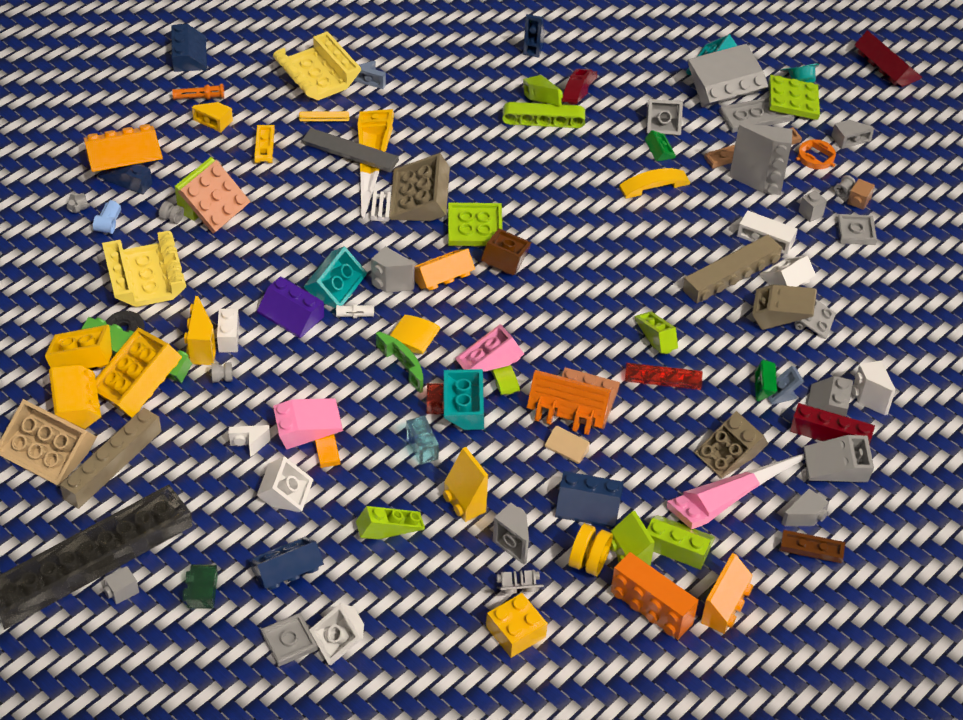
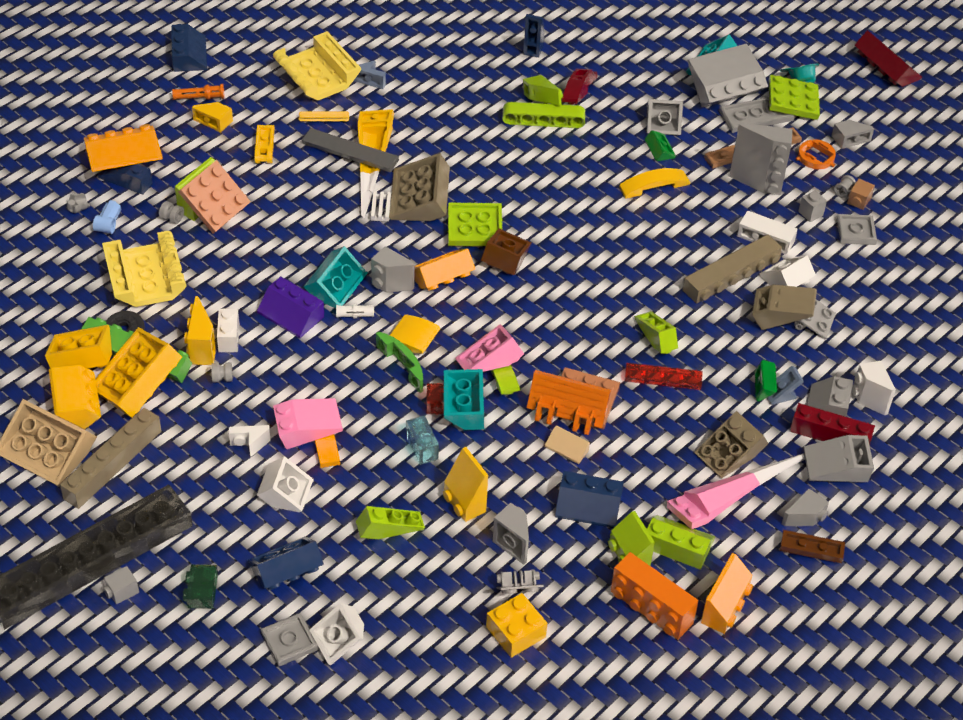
yellow wheel [569,523,613,576] -> none

